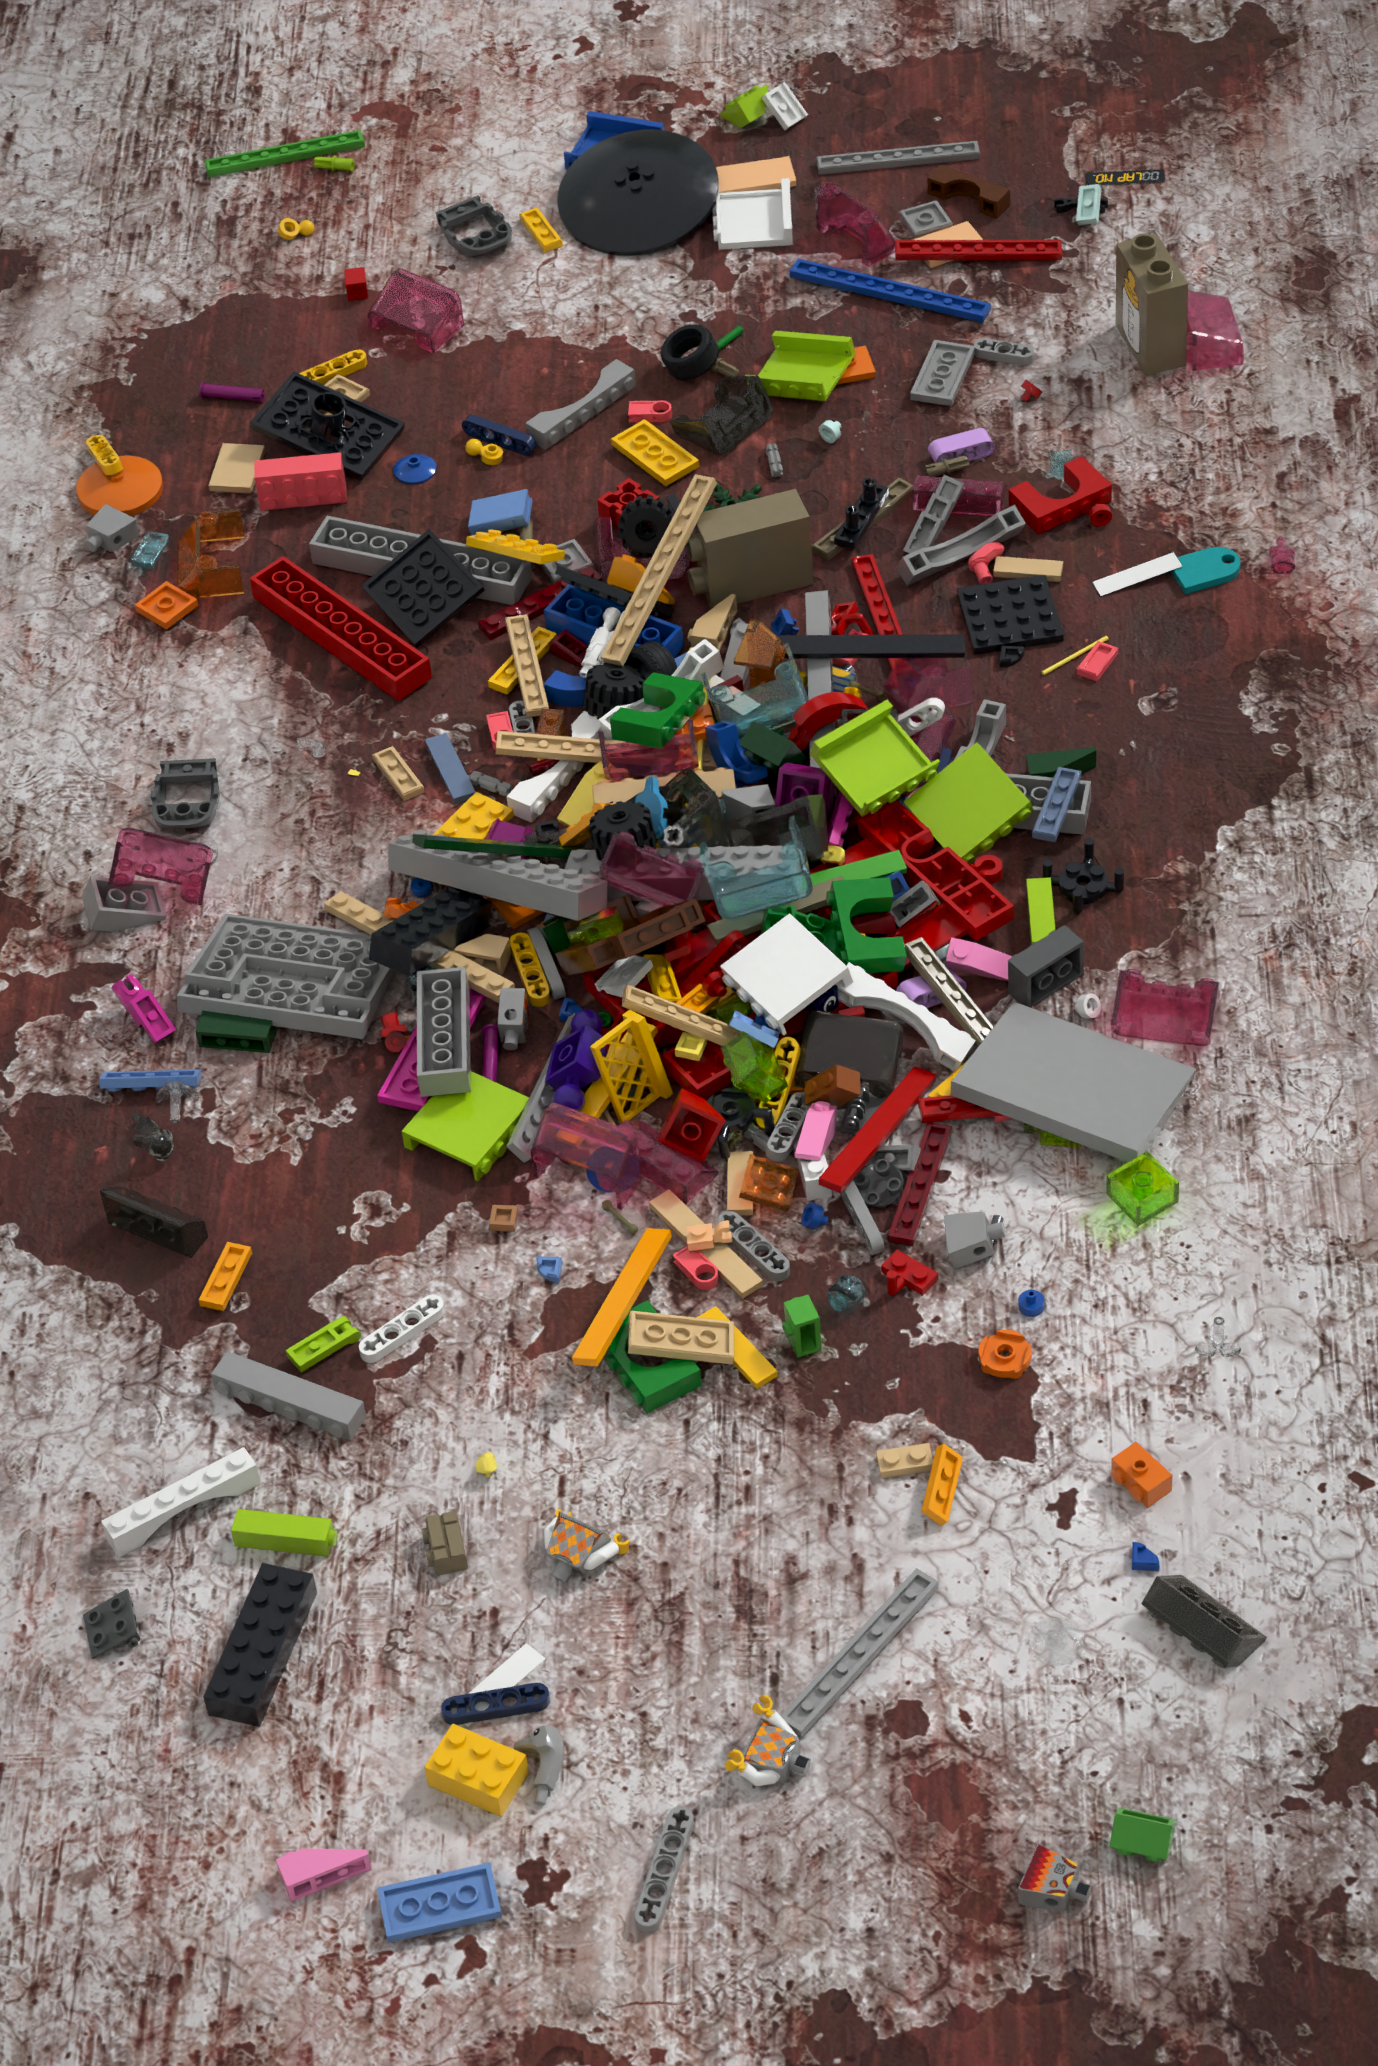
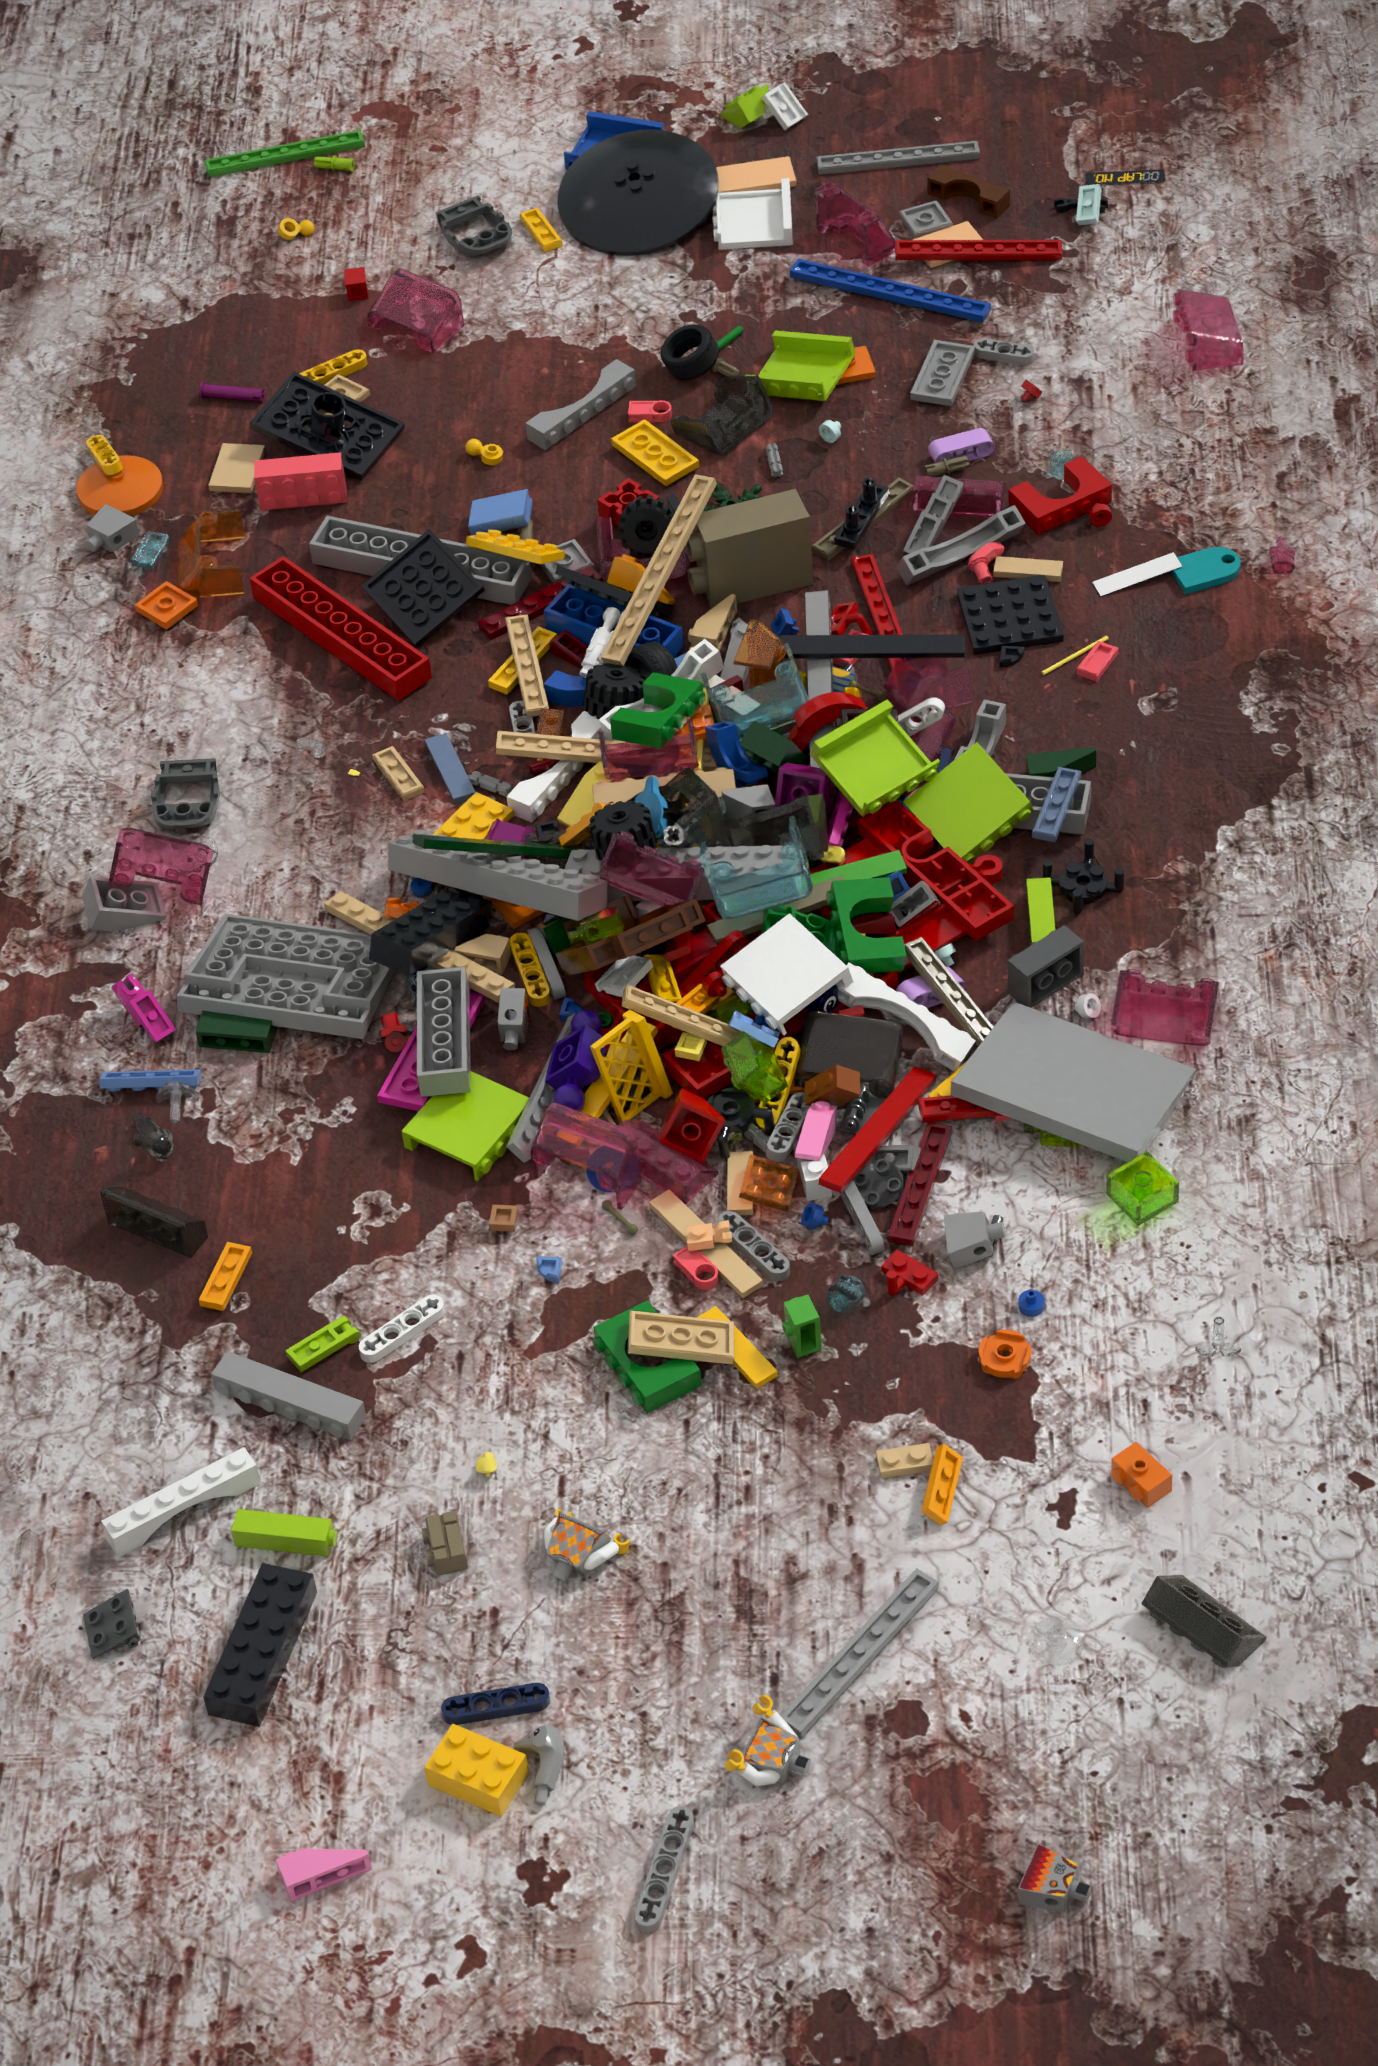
medium blue plate [377,1862,502,1943] -> none
blue dish [393,454,437,484] -> none
white sticker [451,1643,545,1727] -> none
dark blue beam [462,414,537,456] -> none
magenta pin [482,1024,500,1083] -> none
coral piece [486,711,513,750] -> none
light orange tile [572,1228,672,1367] -> none
bright pink slope [945,937,1012,982] -> none
bright green brick [1109,1807,1176,1862] -> none
dark tan brick [1116,233,1188,376] -> none
blue tile [1132,1542,1159,1571] -> none

